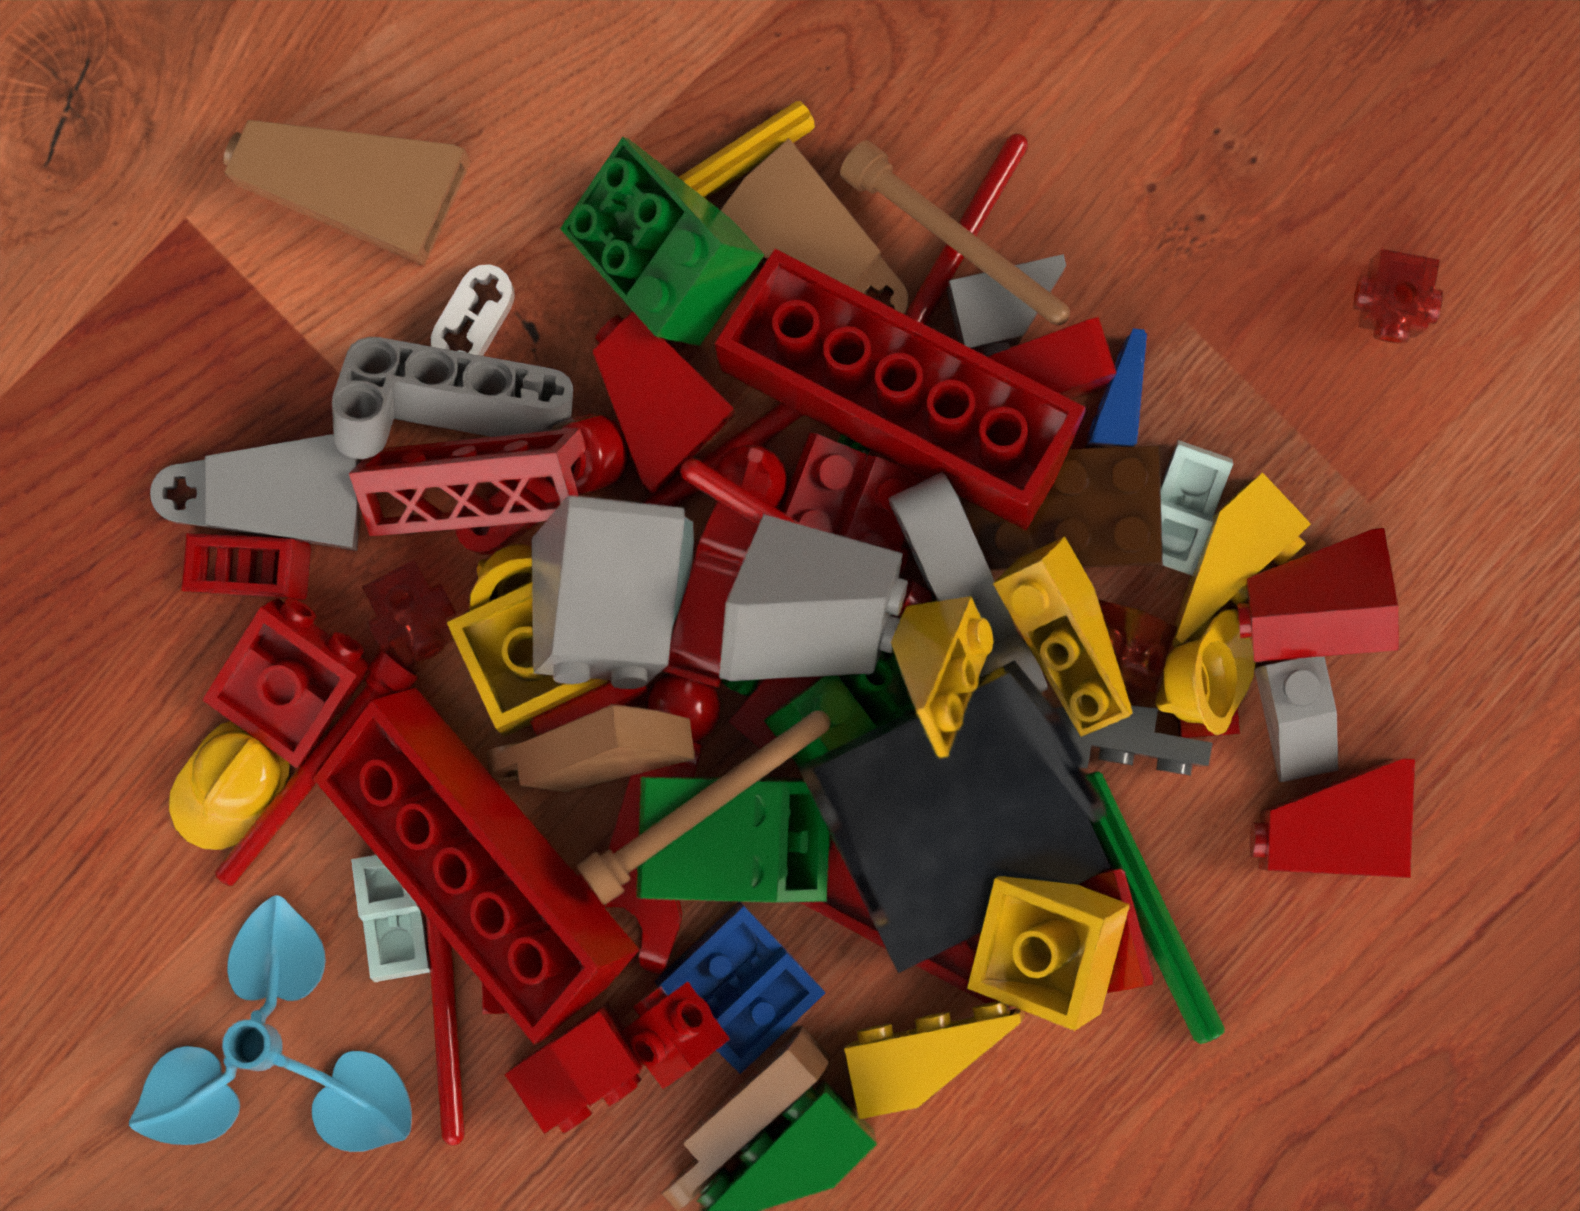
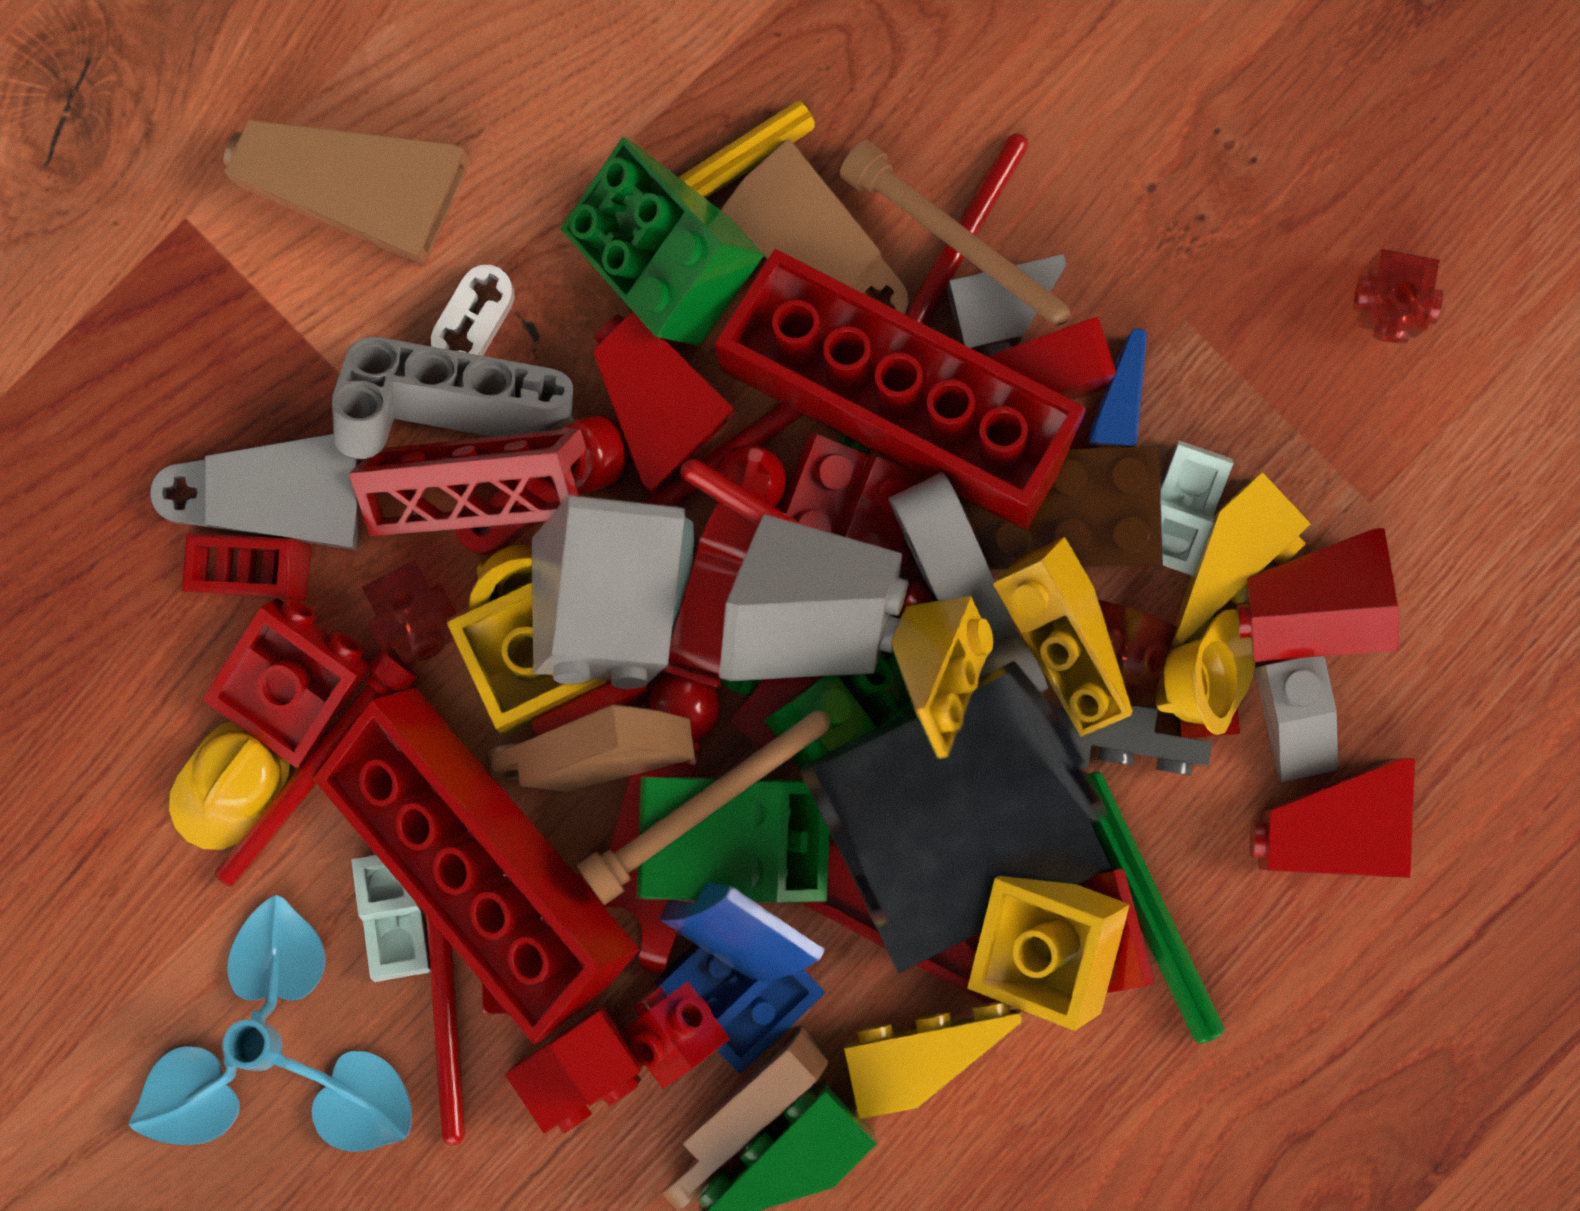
none -> blue slope [659,883,825,981]

